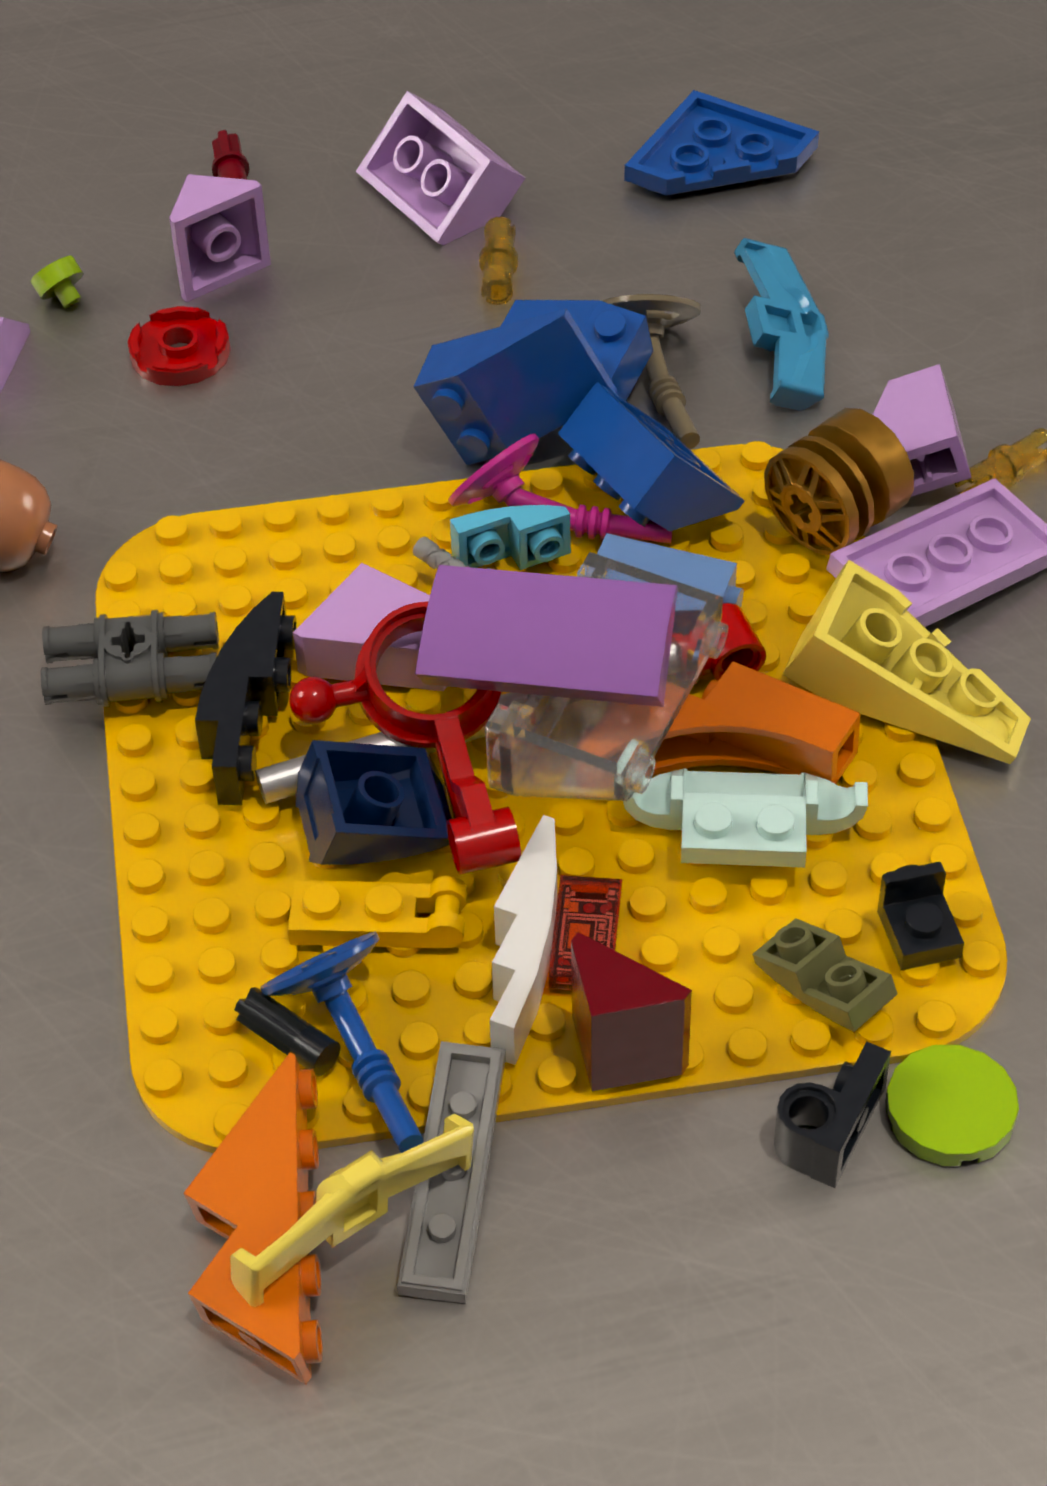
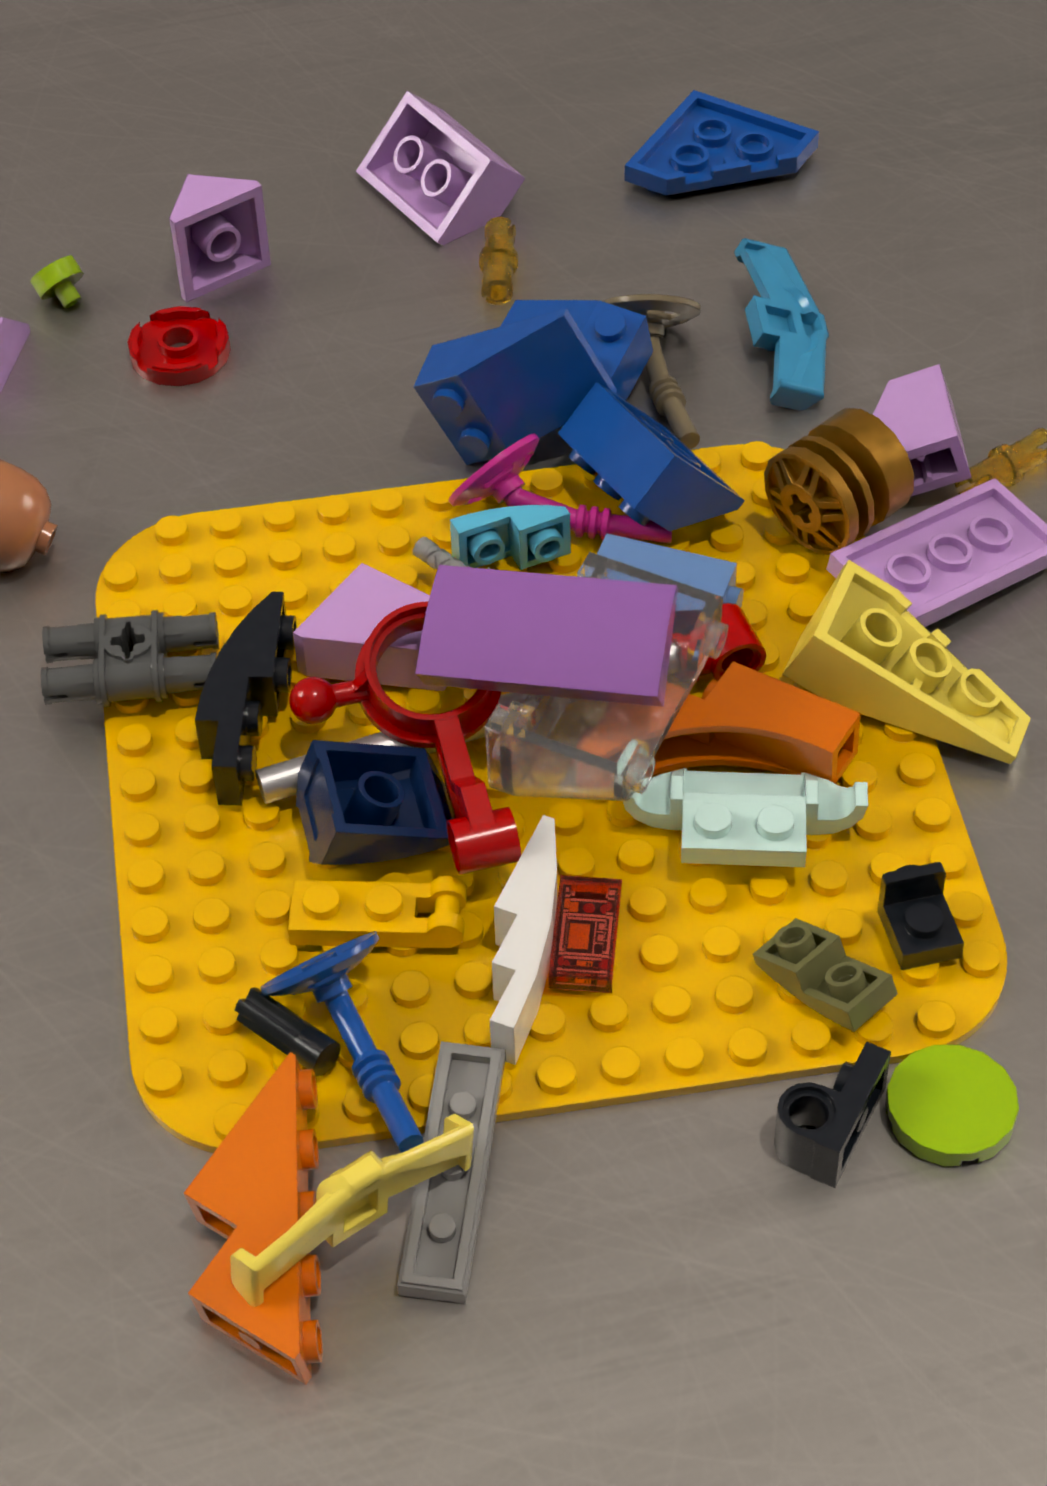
dark red axle [211,130,250,180] -> none
dark red slope [571,932,692,1092] -> none

